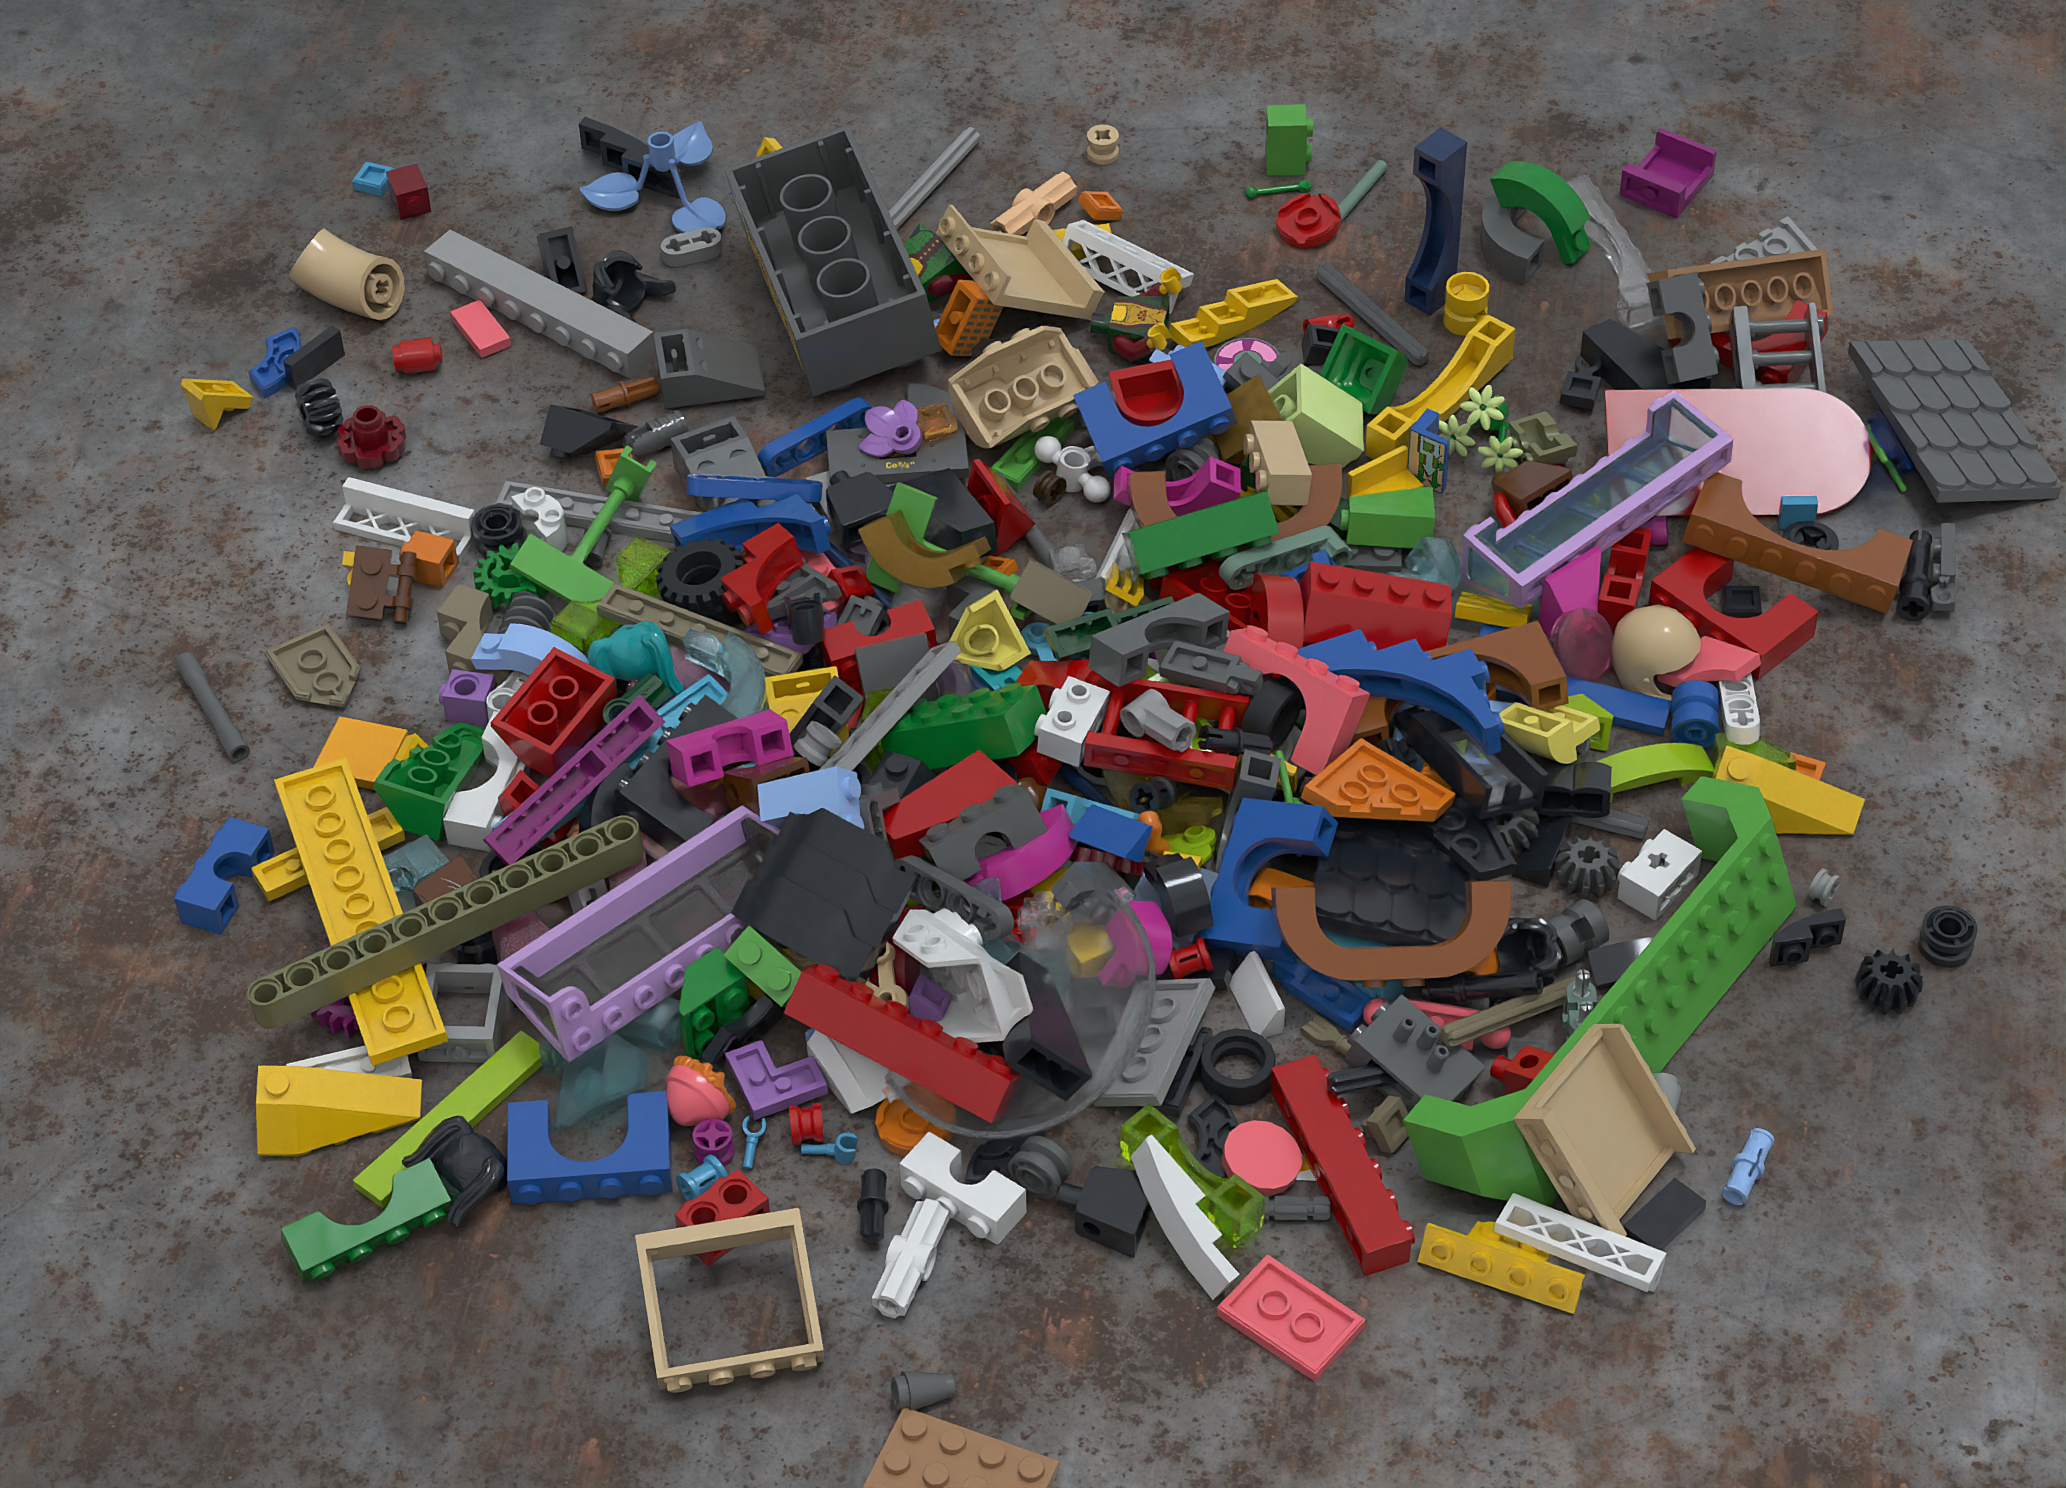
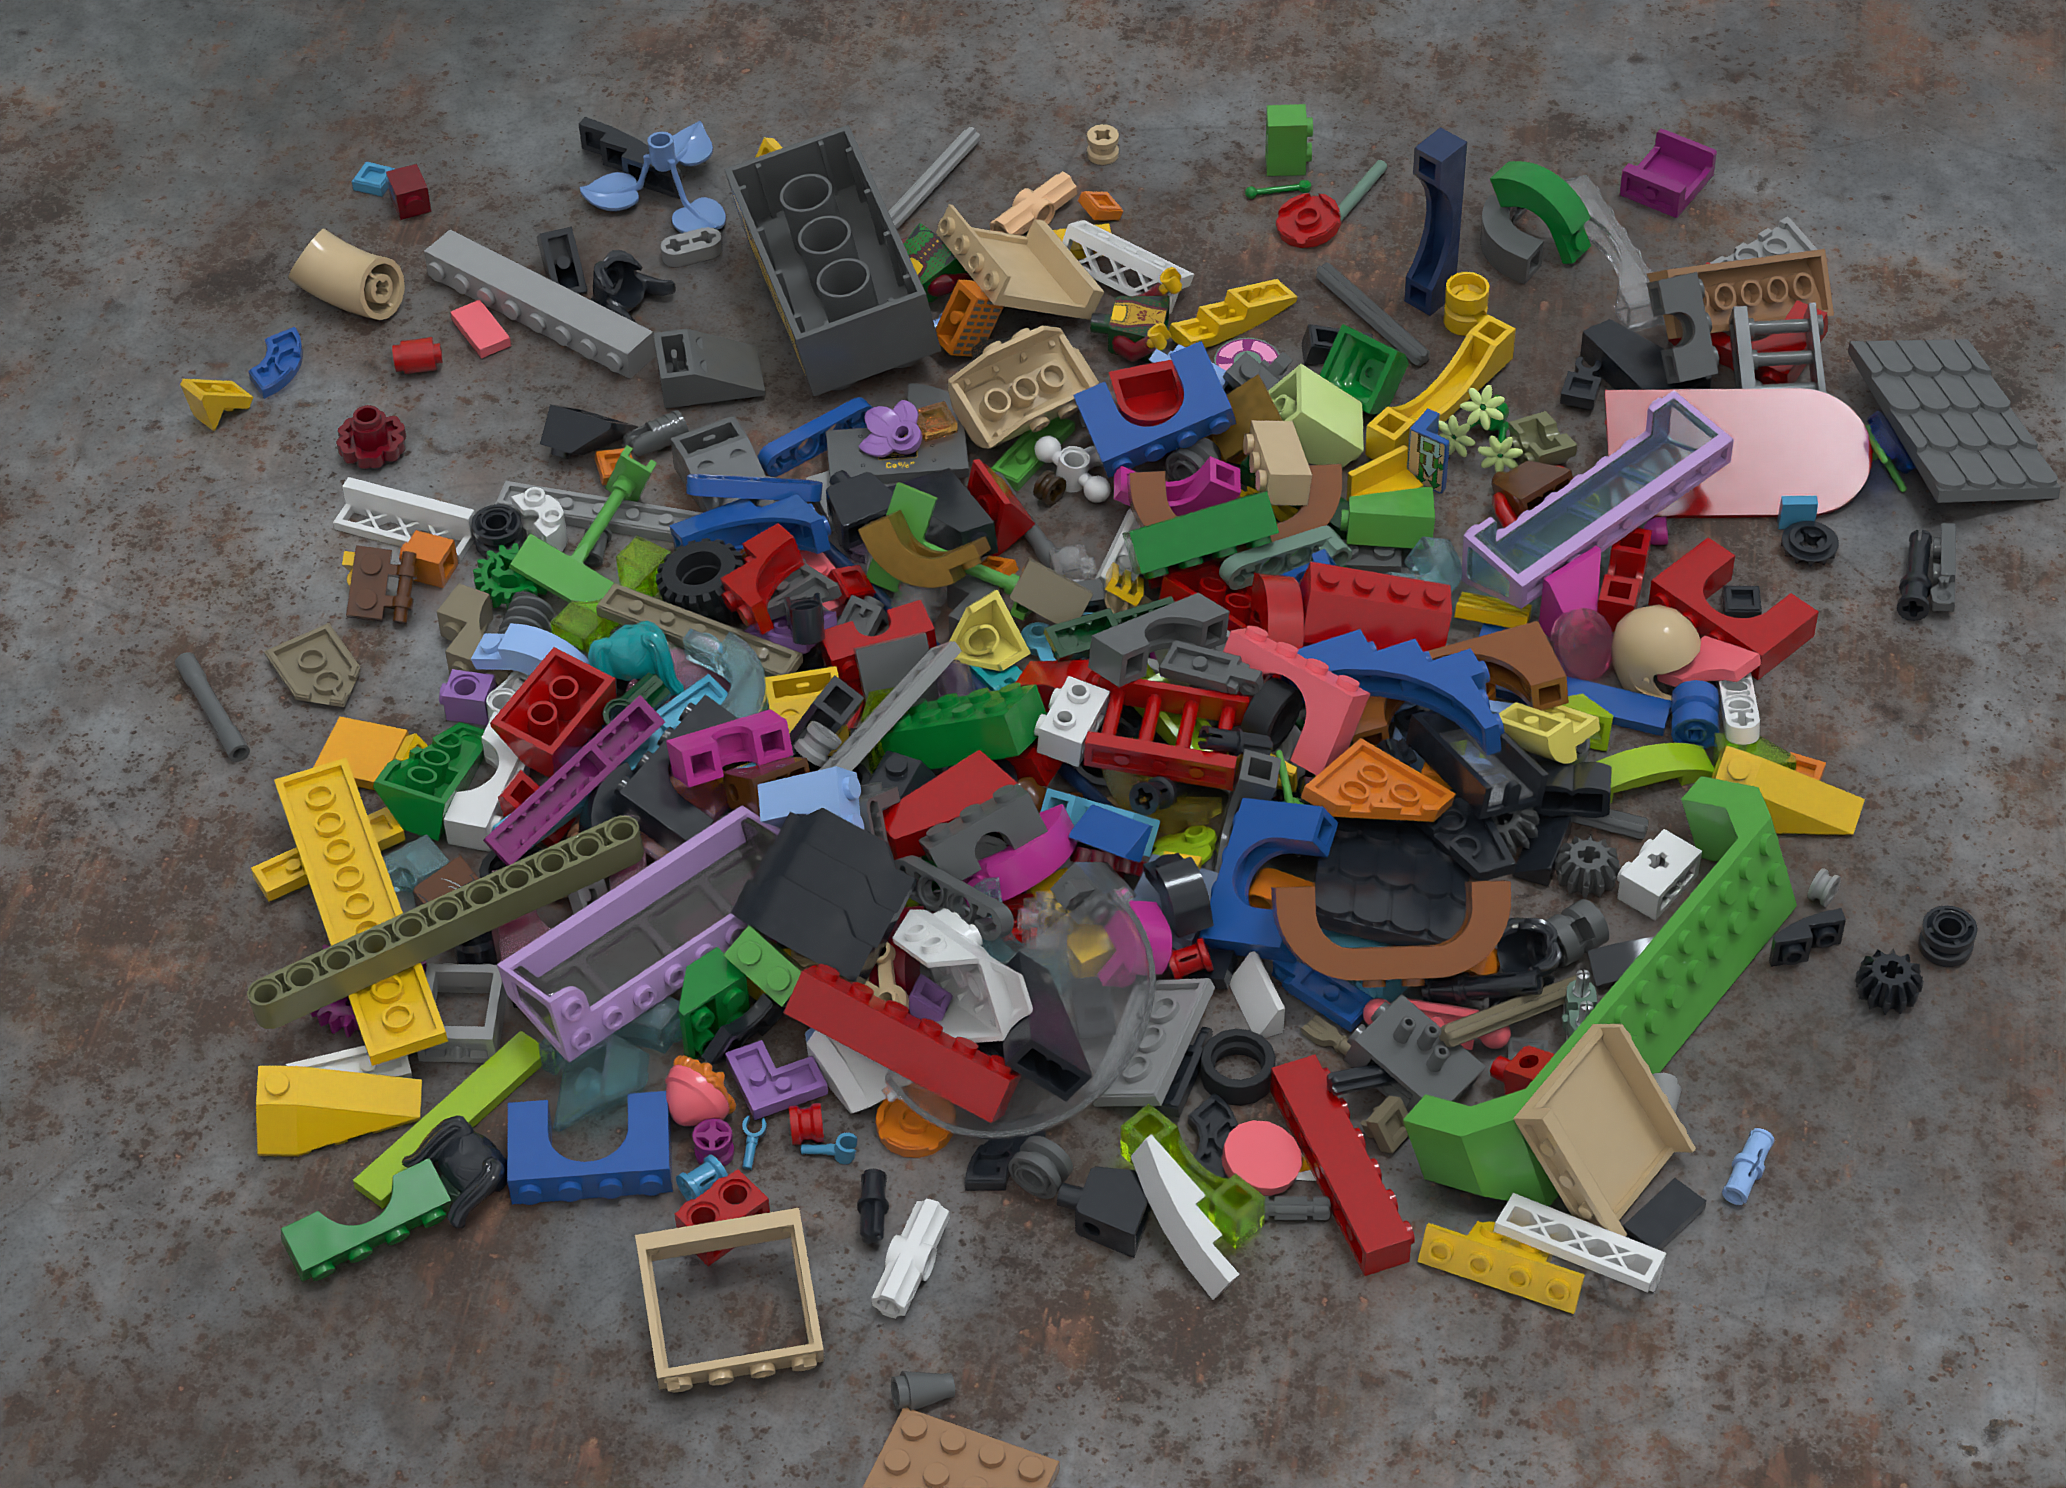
blue arch [174,817,275,935] -> none
black tile [283,325,345,390] -> none
black gear [295,378,344,437] -> none
dark orange axle [591,377,660,414] -> none
white arch [899,1132,1027,1245] -> none
light grey piece [1120,689,1196,752] -> none
orange arm [1138,811,1170,857] -> none
coral tile [1217,1254,1366,1382] -> none
red arm [1302,314,1355,333] -> none
dark orange arch [1682,472,1913,614] -> none

